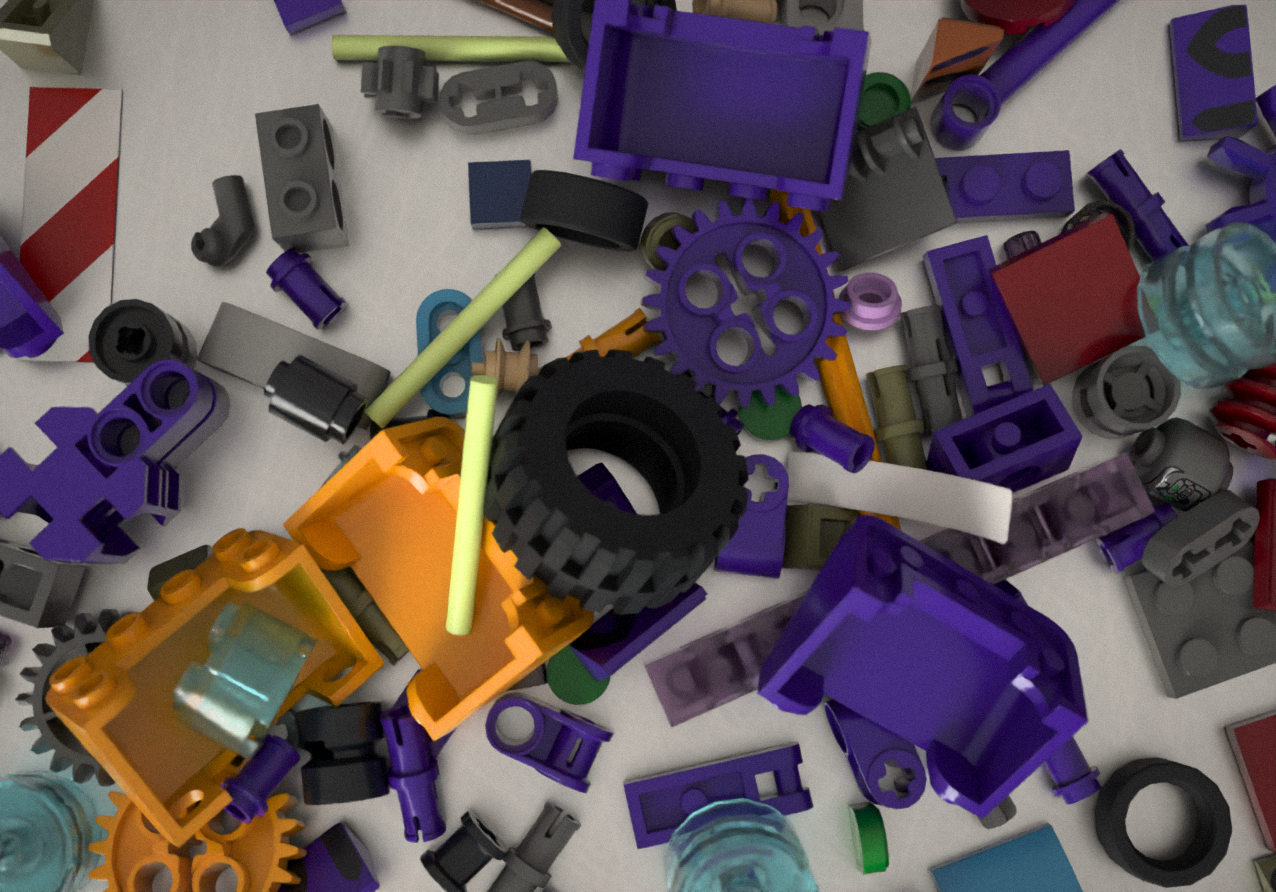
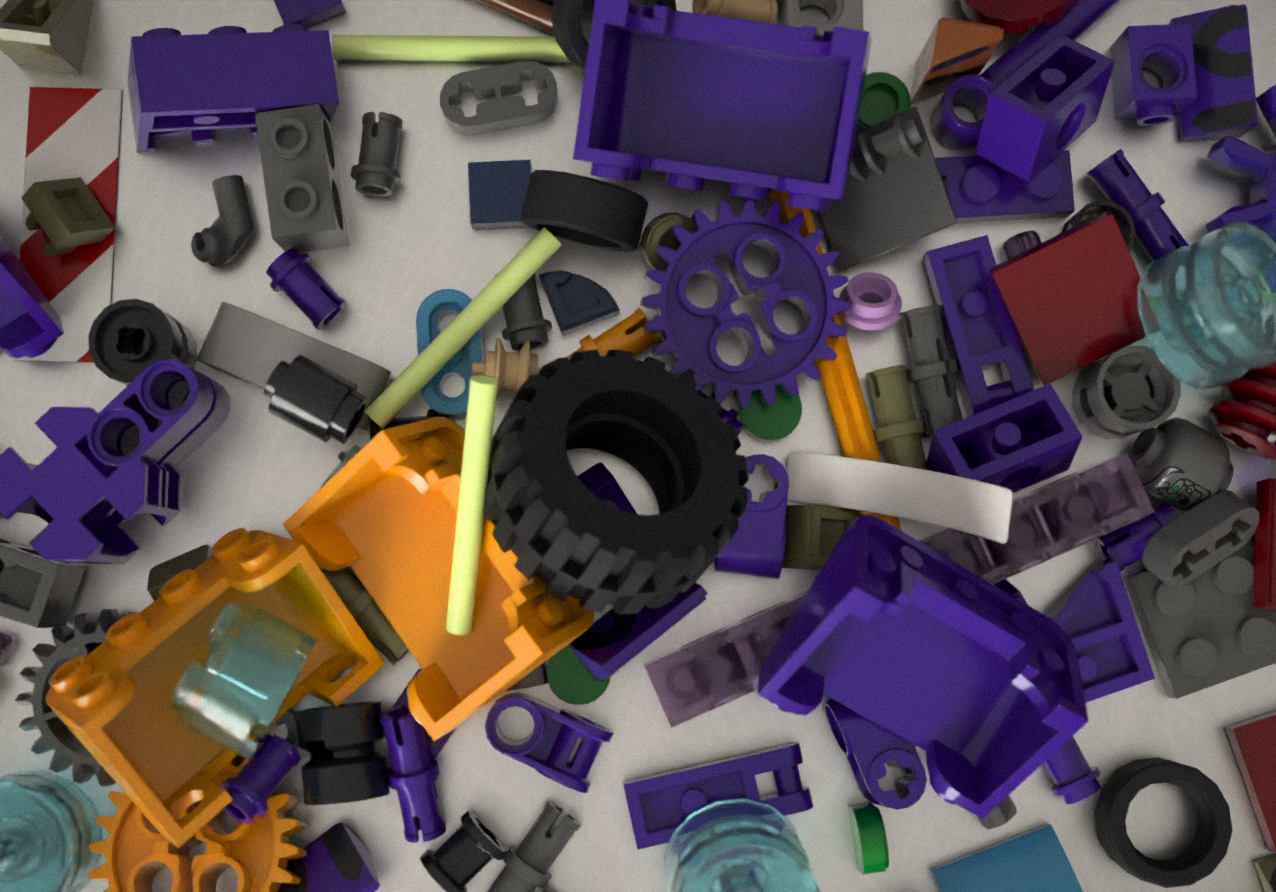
dark grey gear [360,46,439,119] -> none
dark purple pin [790,404,875,474] -> none
none -> olive tile [21,177,115,257]
none -> dark purple wedge [128,24,339,153]
none -> dark grey pin [350,112,403,197]
none -> dark blue tile [539,271,620,336]
none -> dark purple brick [975,34,1115,182]
none -> dark purple wing [1047,559,1155,702]
none -> dark purple brick [1110,24,1197,126]

